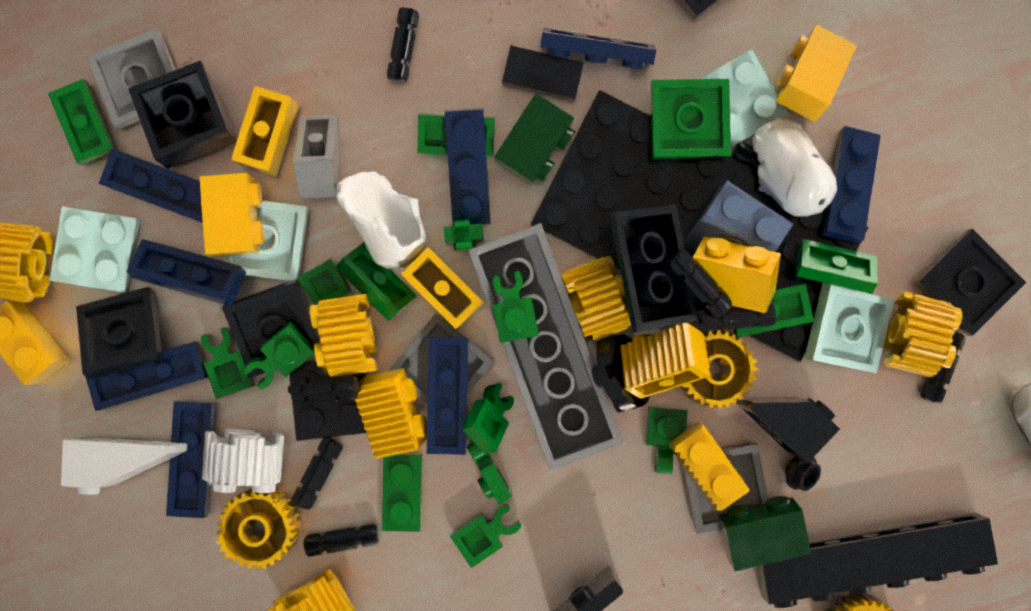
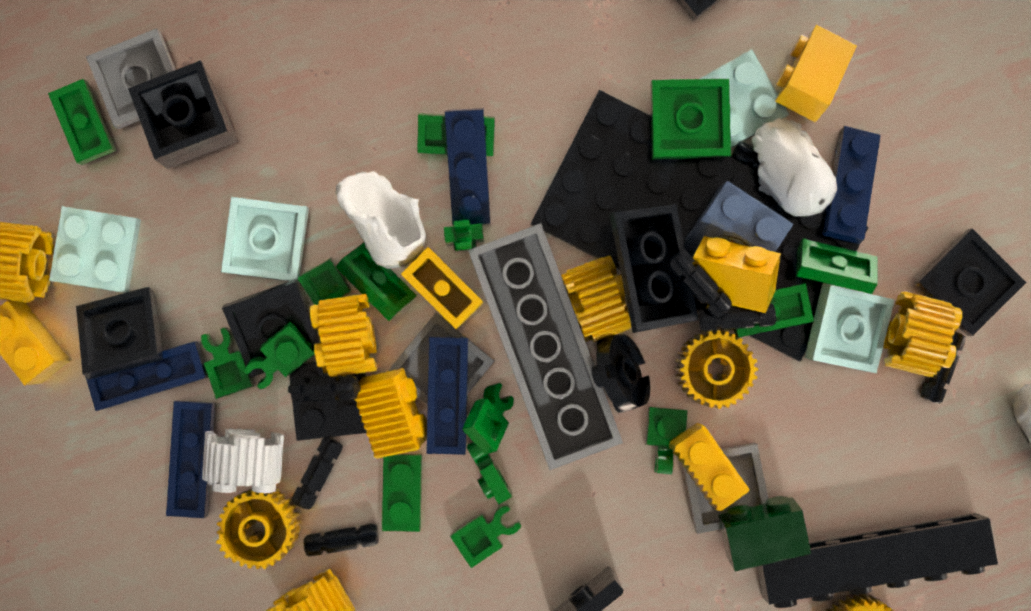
white slope [61,437,187,495] -> none
dark blue plate [98,148,203,223] -> none
dark blue plate [126,239,246,306] -> none
yellow brick [199,173,265,257] -> none
yellow brick [231,86,299,177] -> none
light grey slope [293,114,340,199] -> none
black axle [387,7,419,83] -> none
green plate [493,271,539,343] -> none
dark green brick [494,93,576,186] -> none
black tile [502,45,584,101] -> none
dark blue plate [540,27,656,69] -> none
yellow brick [620,323,711,399] -> none
black slope [736,397,840,464] -> none
black plate [786,457,821,491] -> none

